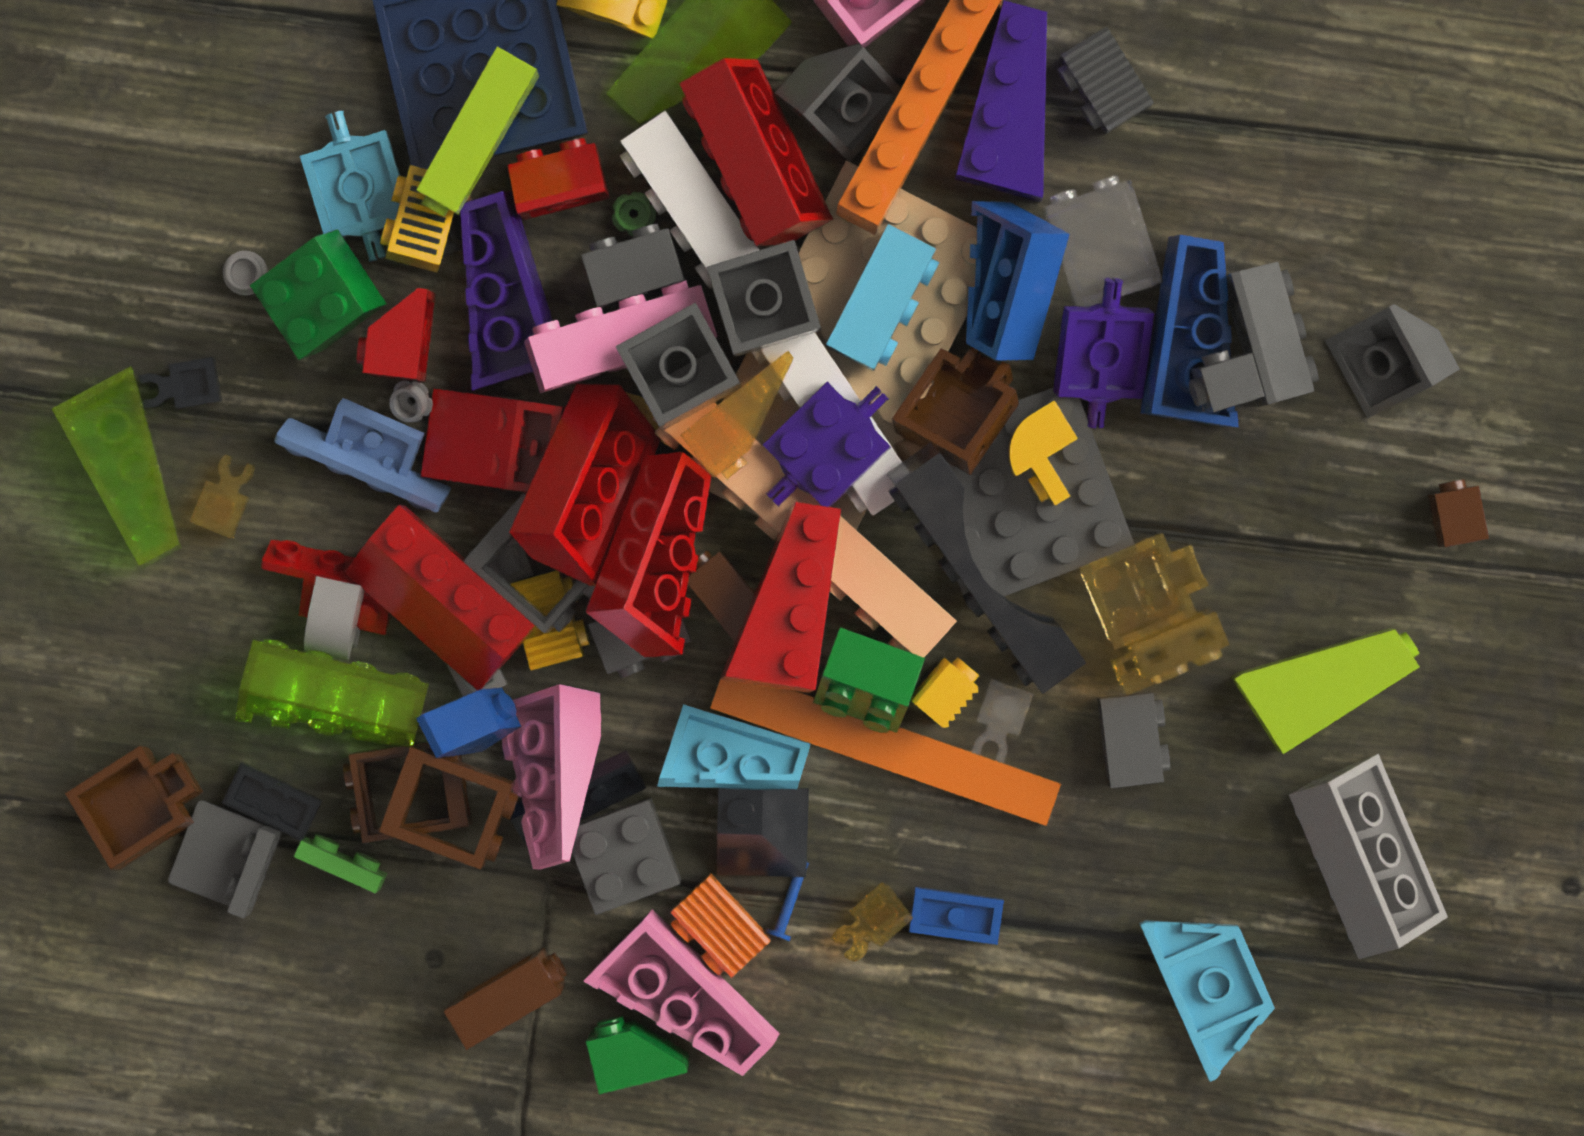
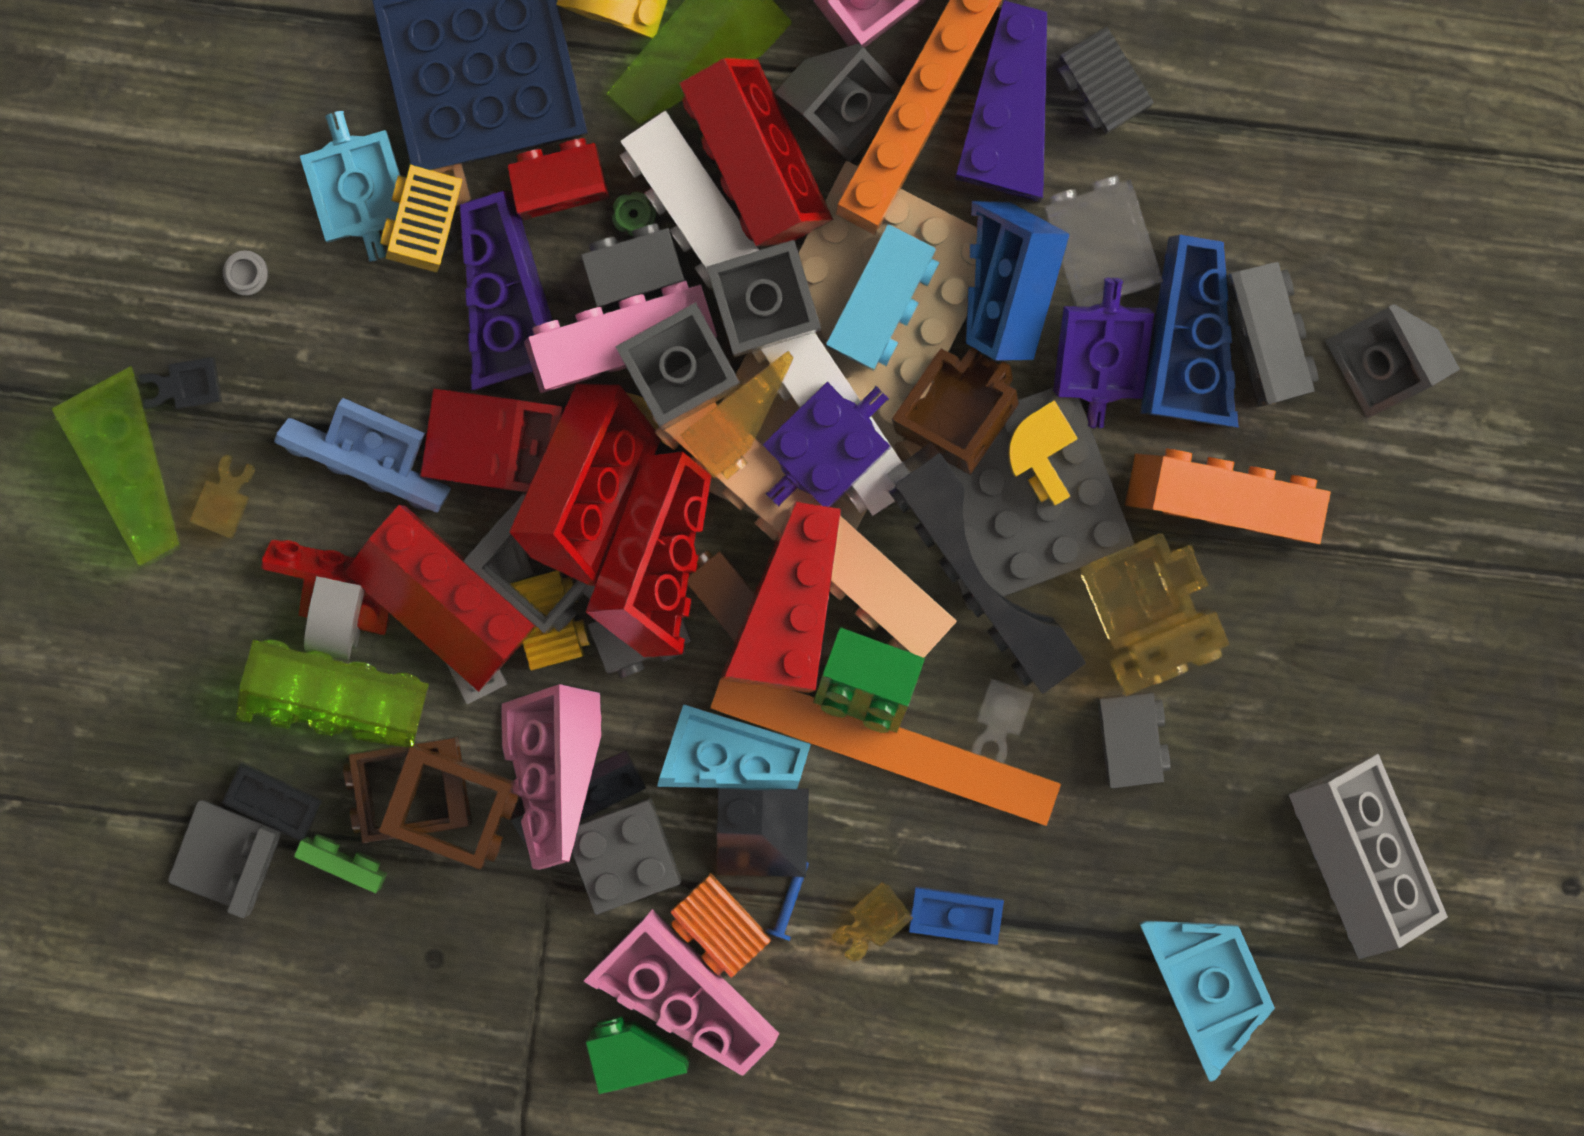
reddish brown piece [65,746,203,870] -> none
green brick [250,229,387,360] -> none
red slope [357,288,436,382] -> none
light grey plate [390,380,433,422] -> none
lime slope [416,46,539,217] -> none
blue slope [416,687,522,758] -> none
reddish brown window [444,947,568,1050] -> none
yellow brick [911,657,979,728] -> none
dark grey brick [1189,350,1265,412] -> none
lime slope [1231,628,1419,754] -> none
reddish brown brick [1428,479,1489,547] -> none
none -> orange wedge [1125,448,1331,544]

